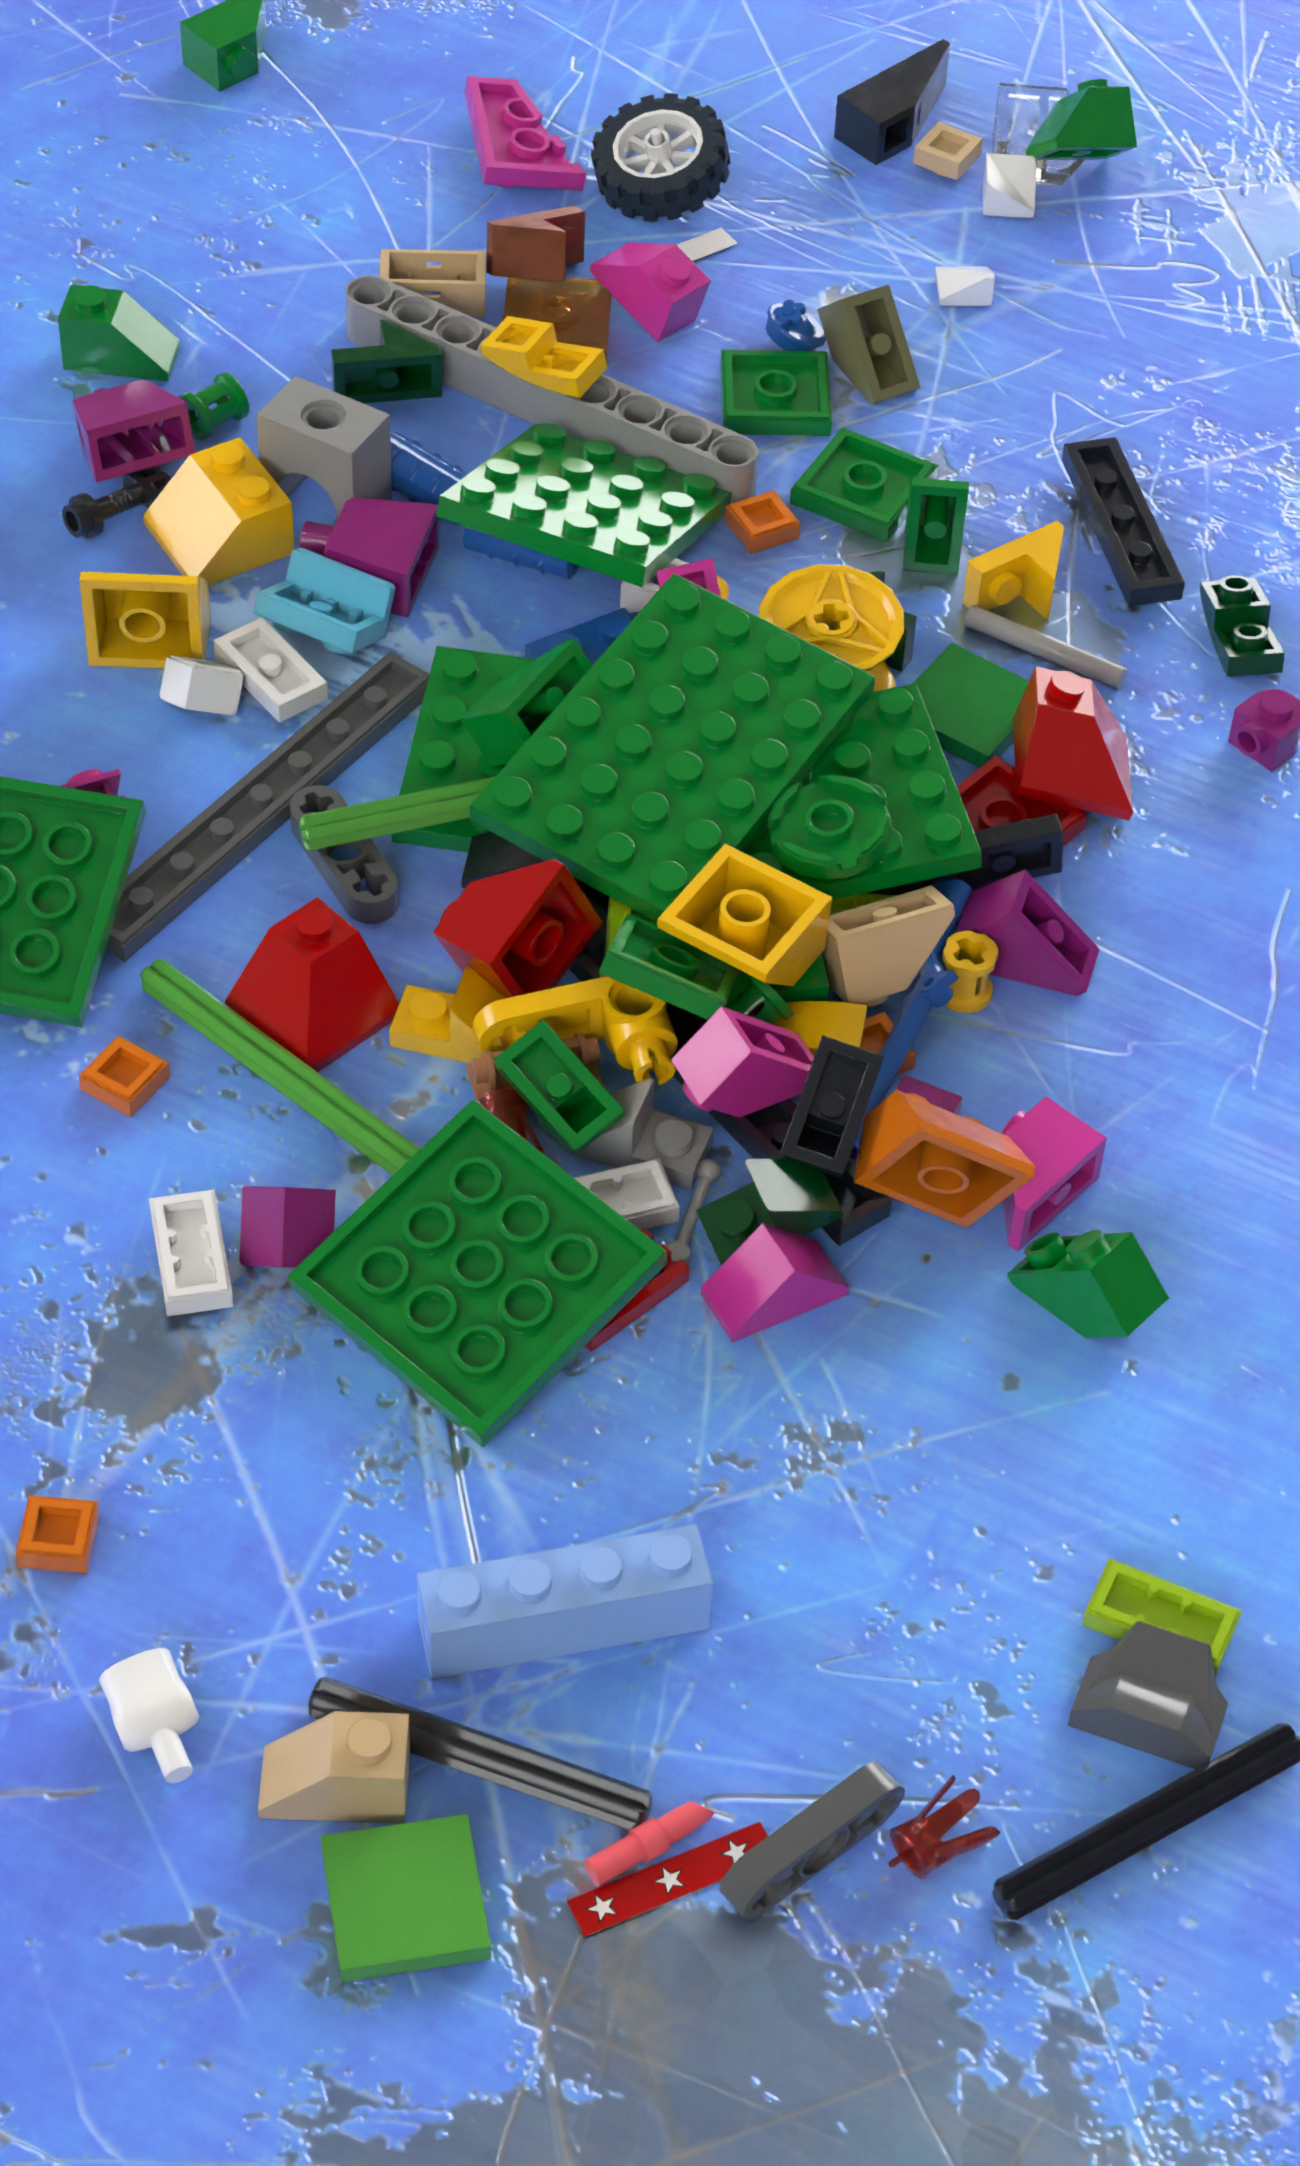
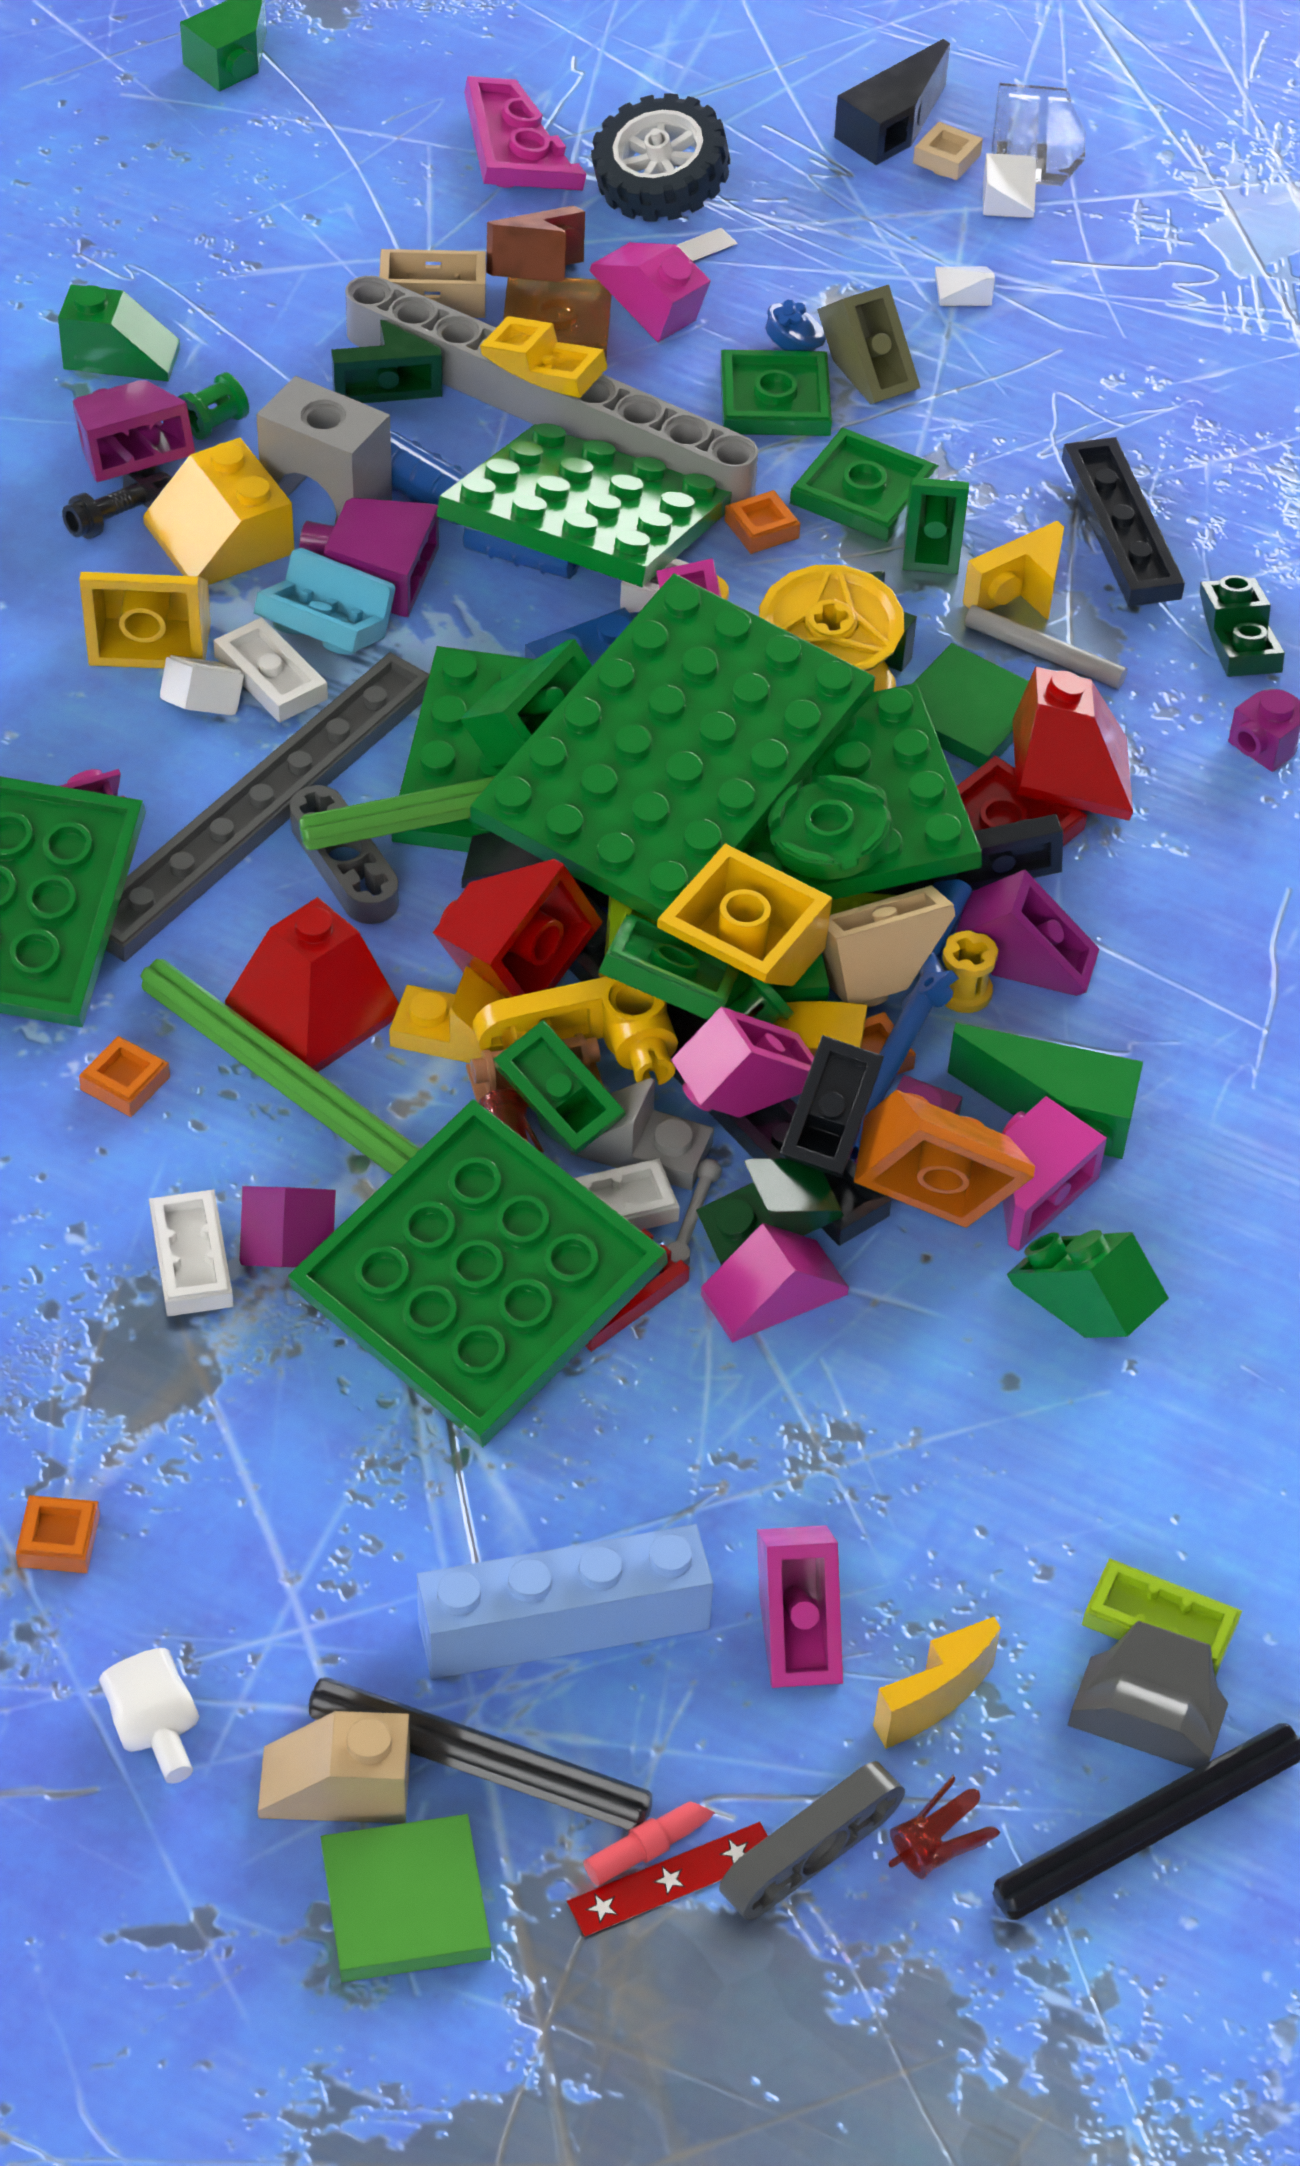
green slope [1025,79,1137,160] -> none
none -> dark pink slope [757,1525,843,1688]
none -> yellow slope [873,1617,1001,1749]
none -> green slope [947,1022,1143,1159]

